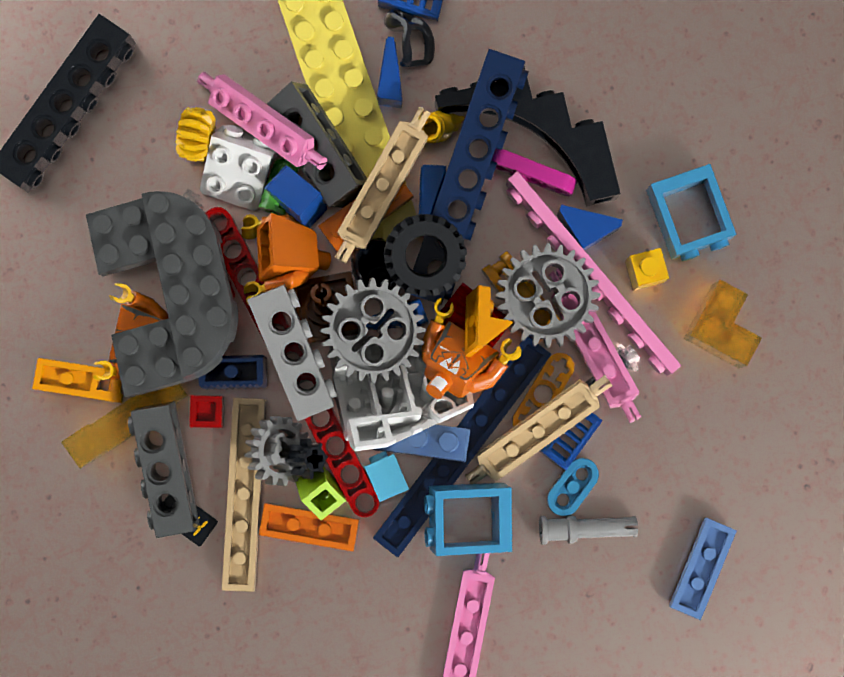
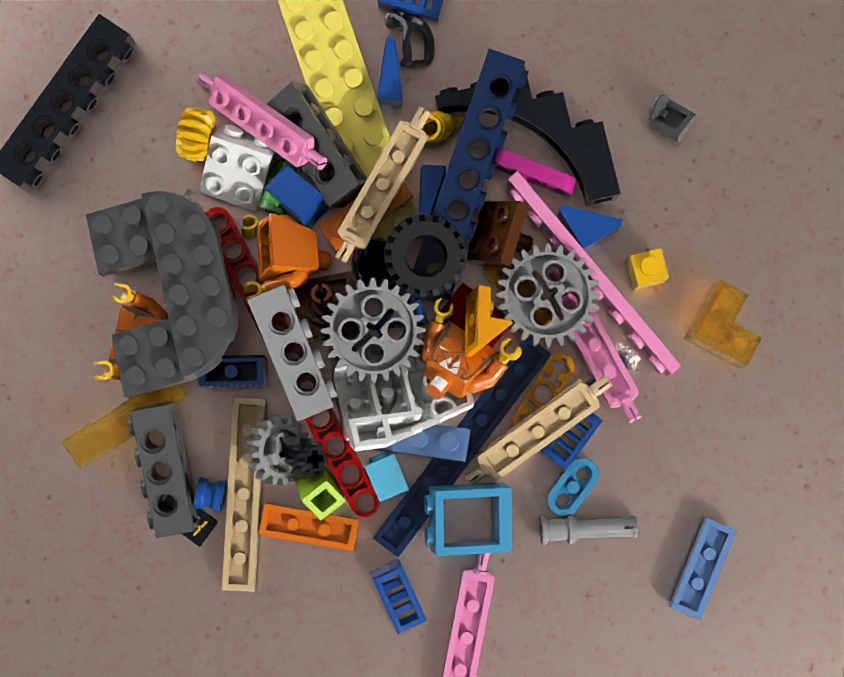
light orange plate [32,358,123,403] -> none
red plate [189,395,224,428] -> none
dark azure window [646,164,737,262] -> none
none -> blue wheel [194,477,227,513]
none -> blue slope [370,559,427,634]
none -> reddish brown plate [466,201,533,266]
none -> dark grey plate [648,94,696,143]

